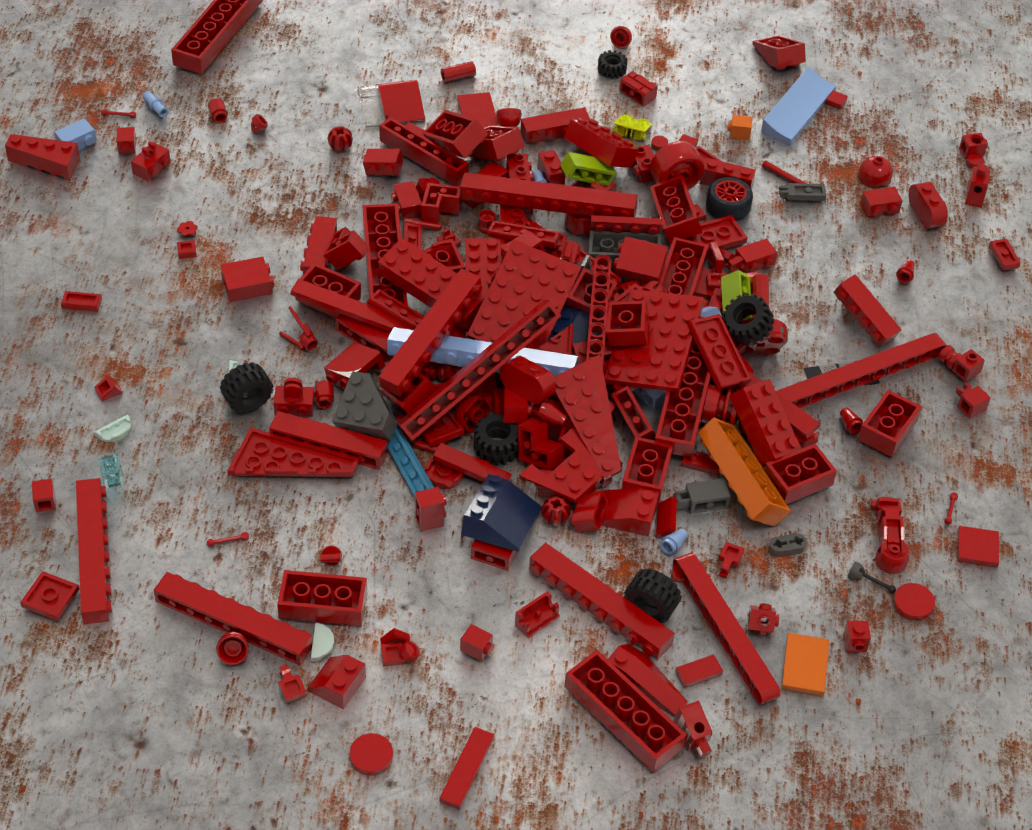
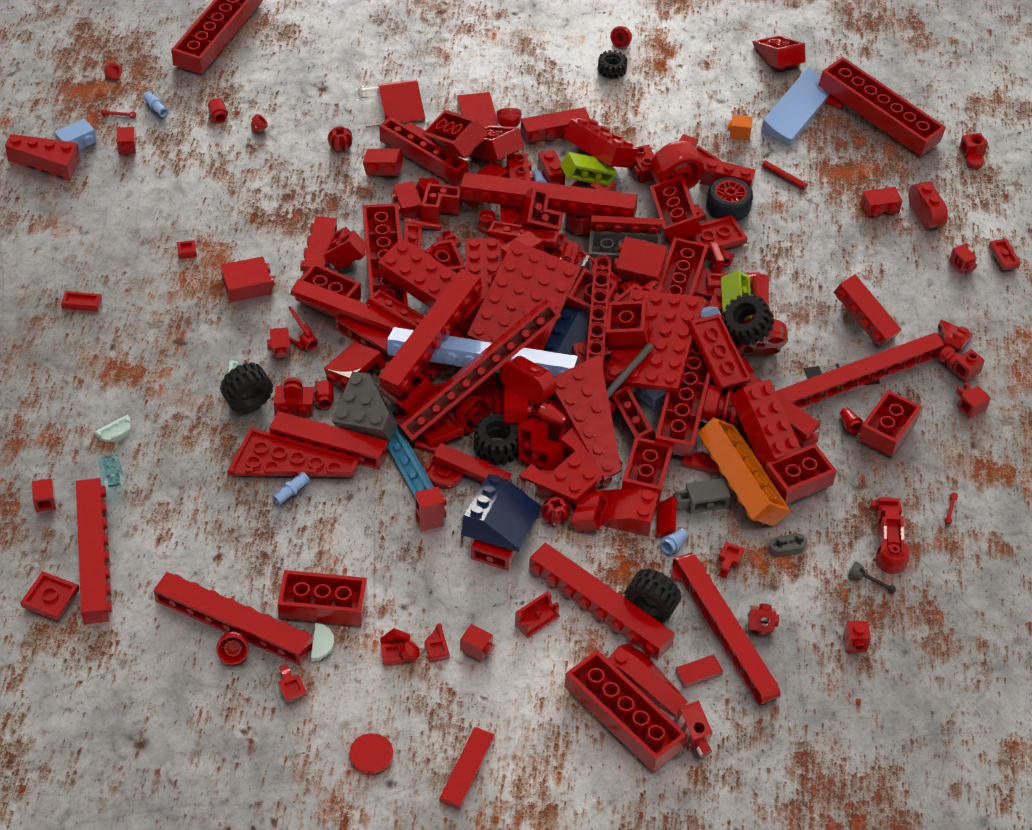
red slope [94,375,123,401] -> none
red brick [131,141,171,182] -> none
red plant [177,221,198,236] -> none
red hinge [207,532,249,547] -> none
red slope [307,655,366,709] -> none
red plate [320,545,342,565] -> none
red wheel [438,364,463,381] -> none
red axle [441,61,476,83] -> none
red tile [537,324,574,355] -> none
neon yellow hinge [613,114,653,141] -> none
red brick [619,71,658,106] -> none
red tile [651,136,668,151] -> none
red hinge [727,238,778,273] -> none
dark grey hinge [779,183,826,201] -> none
orange tile [781,633,830,696] -> none
red cylinder [858,156,893,189] -> none
red tile [893,583,935,620] -> none
red cone [896,260,915,283] -> none
red tile [957,526,999,567] -> none
red torso [965,164,990,208] -> none
none -> red tile [104,63,122,80]
none -> red brick [267,327,291,358]
none -> light blue pin [272,472,310,506]
none -> red tile [424,623,450,663]
none -> red brick [521,187,564,232]
none -> dark grey bar [607,343,654,399]
none -> red brick [818,57,946,156]
none -> red wing [938,320,973,350]
none -> red brick [949,243,977,274]

